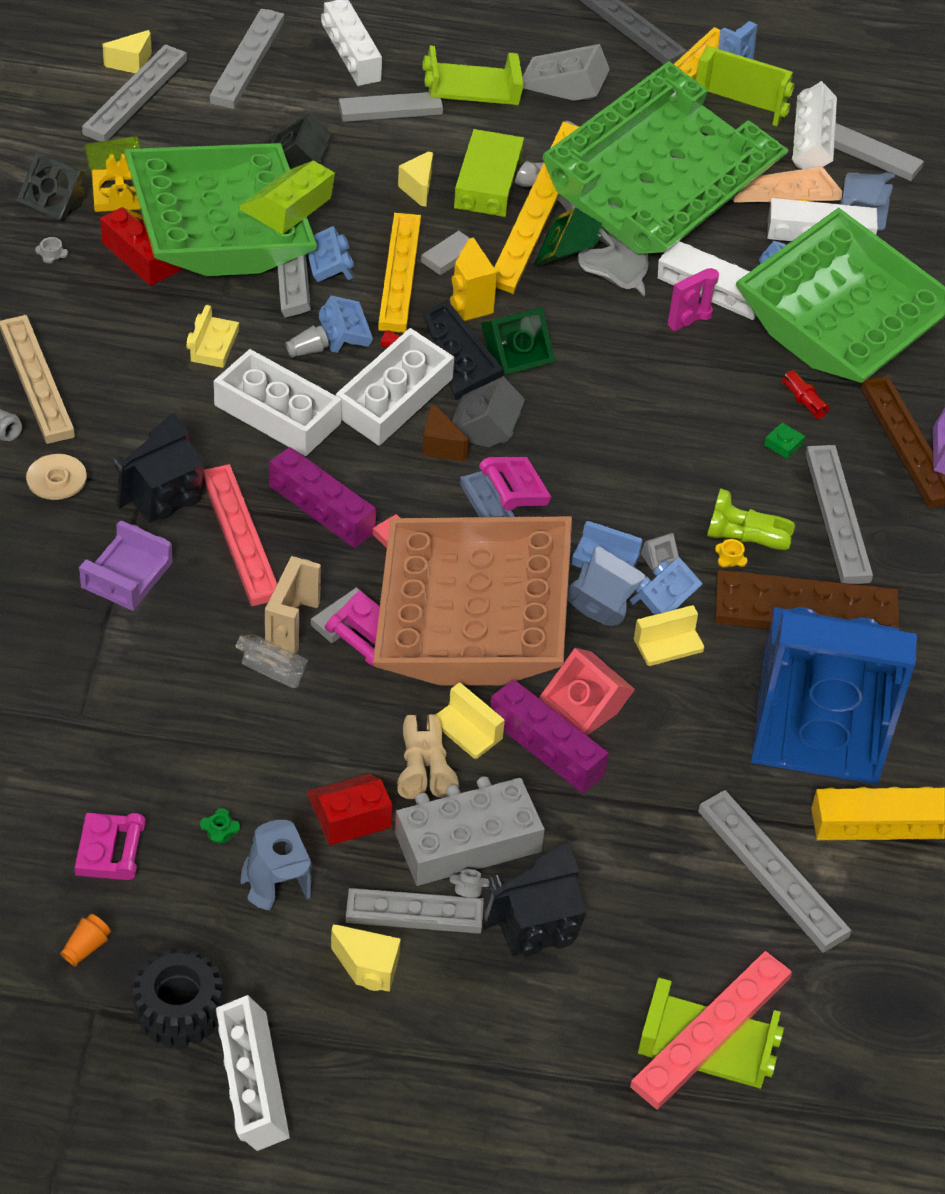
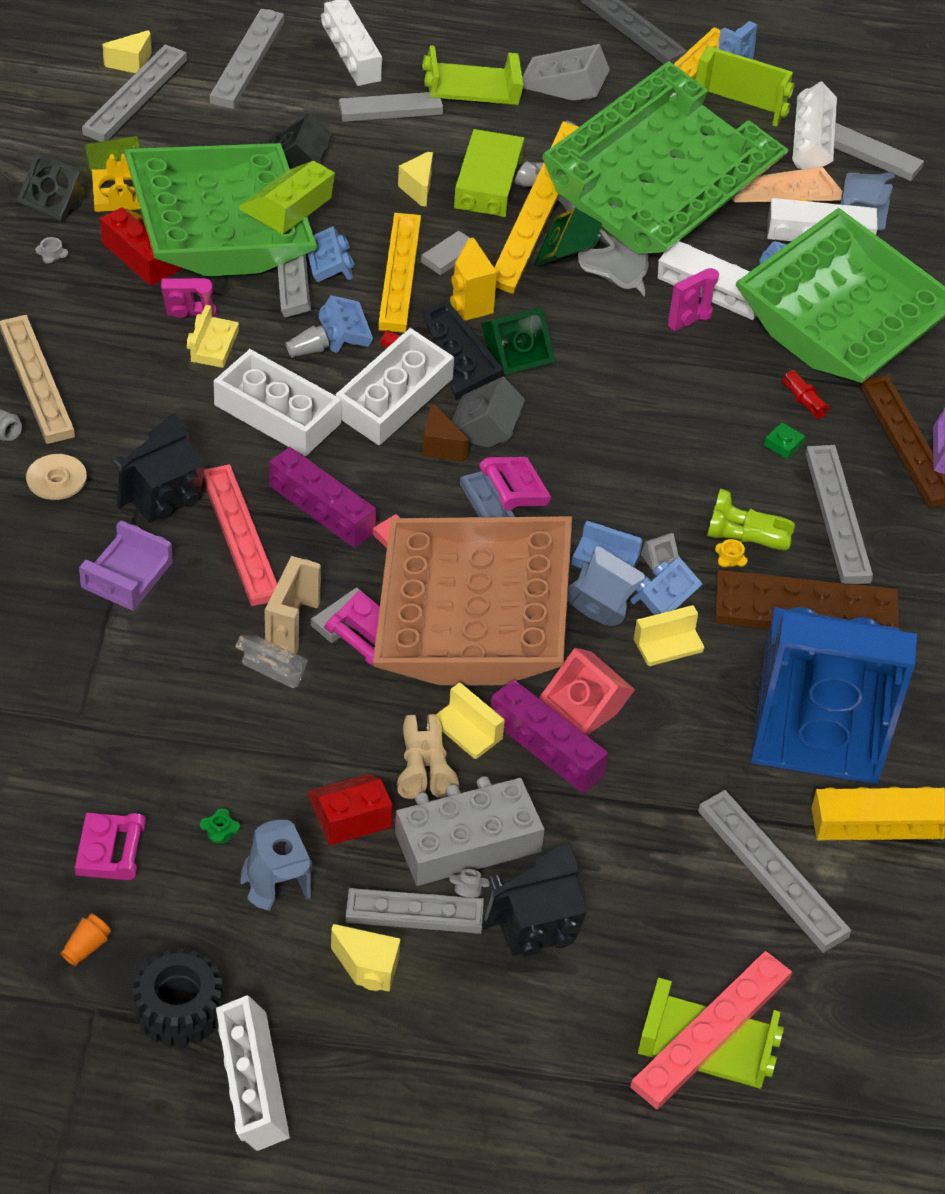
none -> dark pink plate [161,278,217,318]

